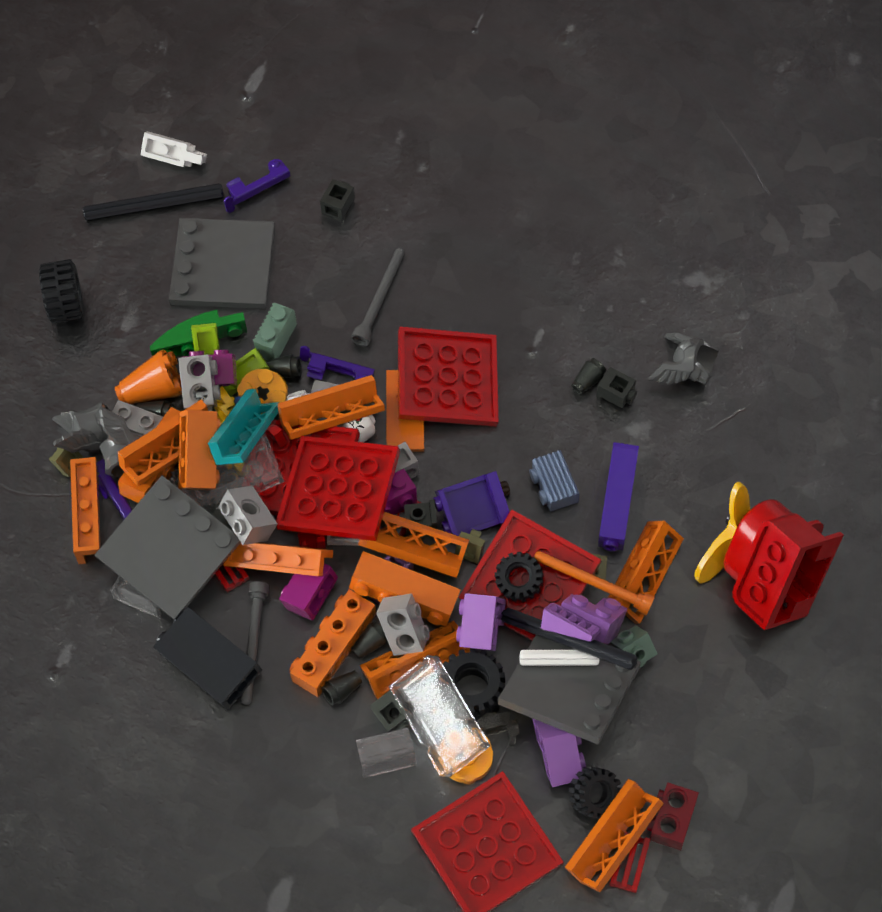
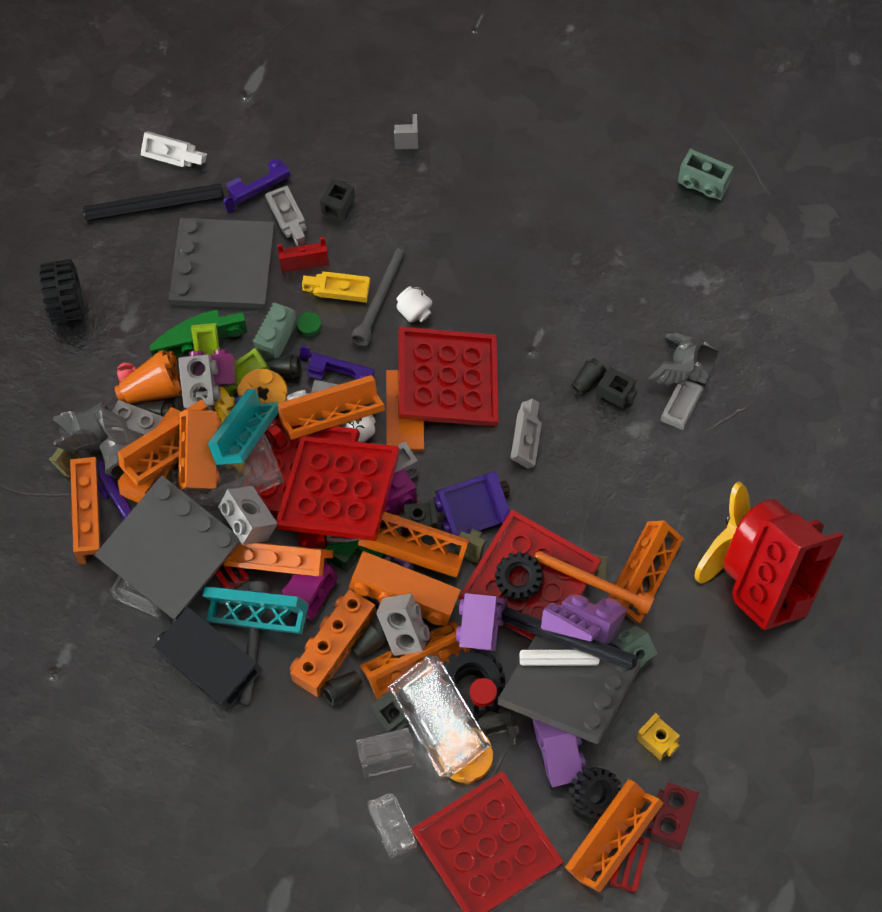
sand blue brick [529,450,579,512] -> none
dark purple slope [598,442,639,551] -> none
none -> coral hinge [117,362,136,381]
none -> teal fence [202,586,309,634]
none -> light grey hinge [265,186,307,246]
none -> red hinge [277,237,329,273]
none -> green tile [297,312,322,337]
none -> yellow hinge [302,271,371,303]
none -> dark green slope [325,540,385,573]
none -> clear hinge [367,793,417,858]
none -> light grey panel [394,114,418,149]
none -> white head [396,286,432,323]
none -> red tile [470,678,497,707]
none -> light grey hinge [510,398,542,469]
none -> yellow brick [636,713,680,761]
none -> light grey tile [660,379,704,430]
none -> sand green brick [678,149,734,200]

